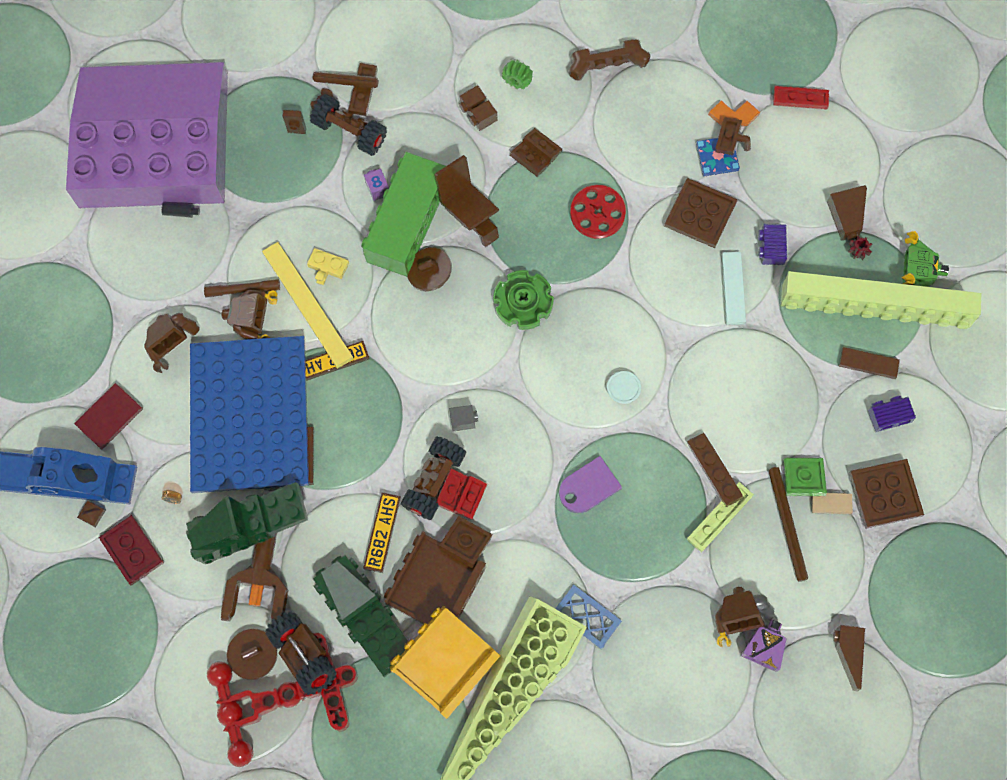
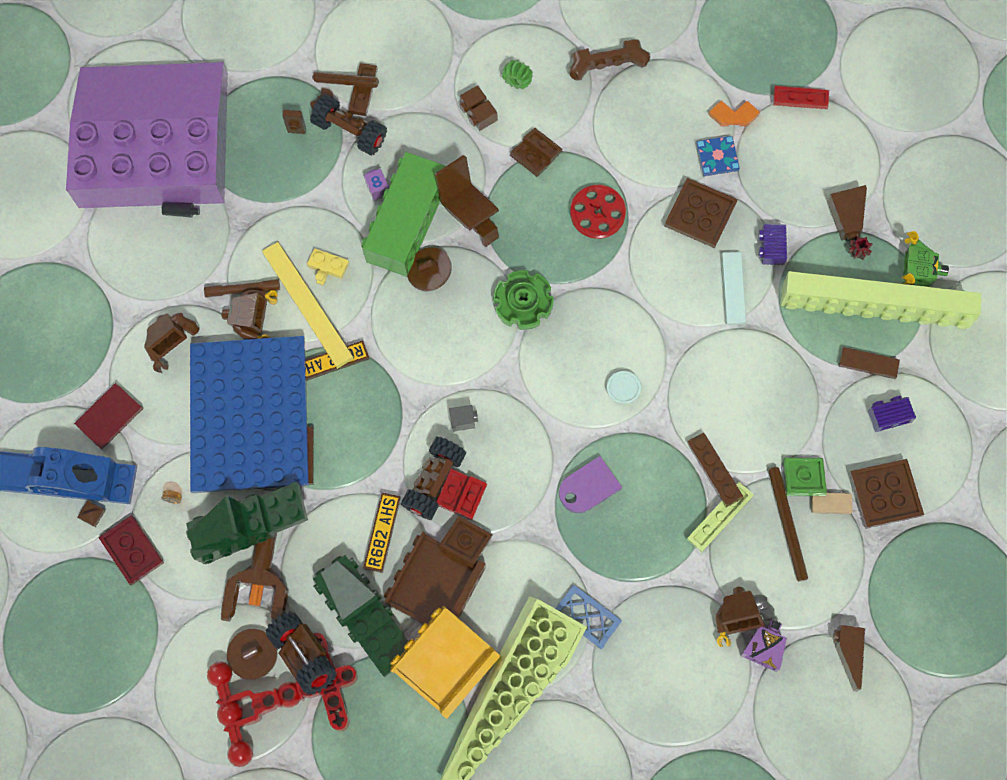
reddish brown plate [715,117,751,155] -> none

